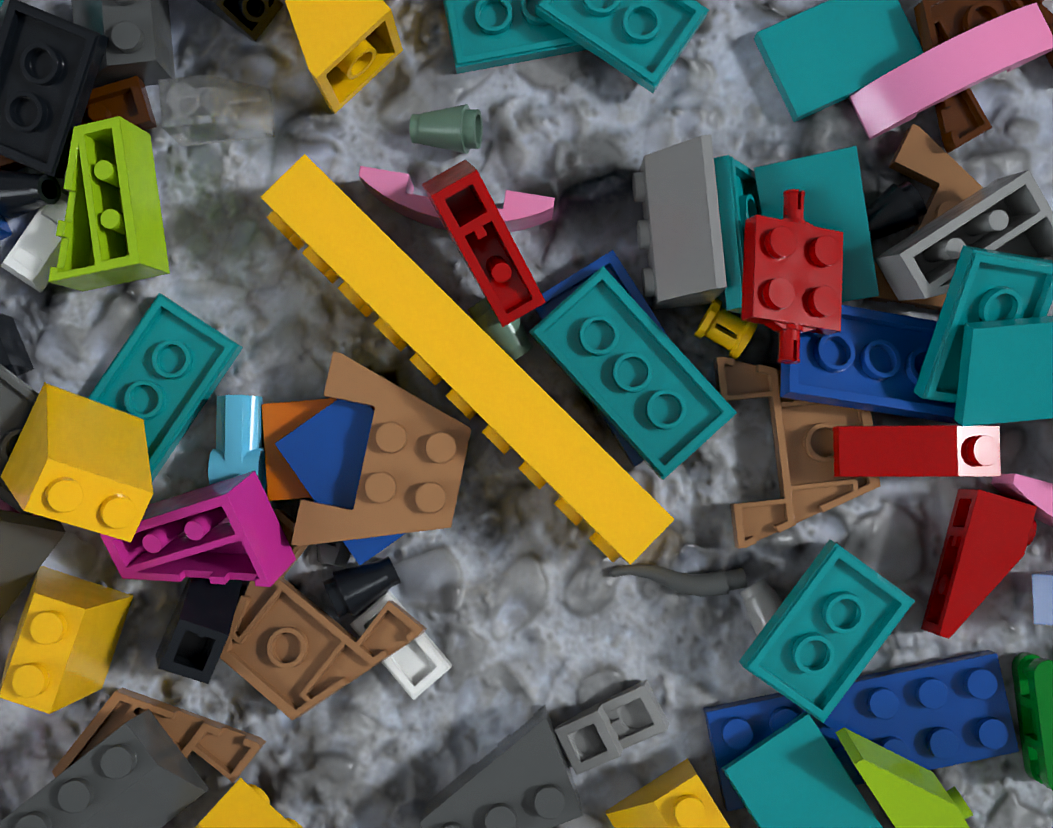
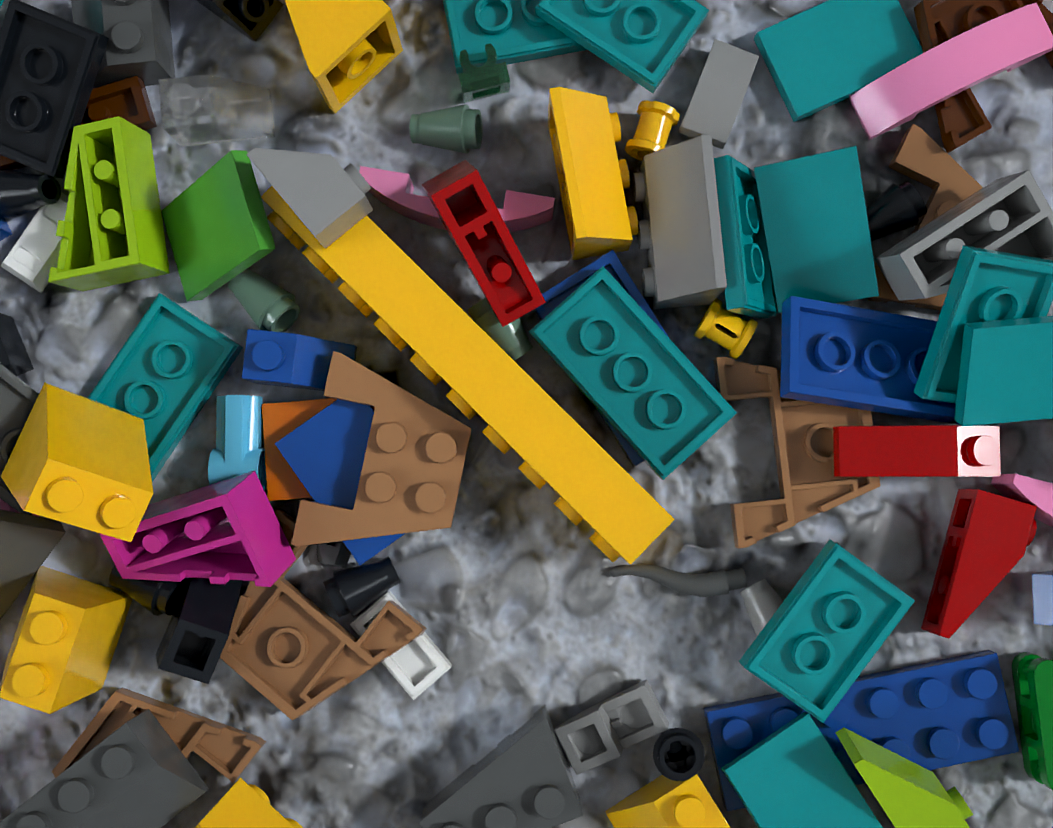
red plate [741,189,843,364] -> none
none -> black cone [109,565,188,616]
none -> bright green tile [161,150,275,301]
none -> sand green cone [228,268,300,332]
none -> blue slope [242,329,357,391]
none -> light grey slope [246,148,373,249]
none -> clear green tile [458,43,510,103]
none -> yellow slope [548,87,639,260]
none -> yellow bush [624,100,680,161]
none -> black cone [653,728,705,781]
none -> light grey slope [678,39,759,149]

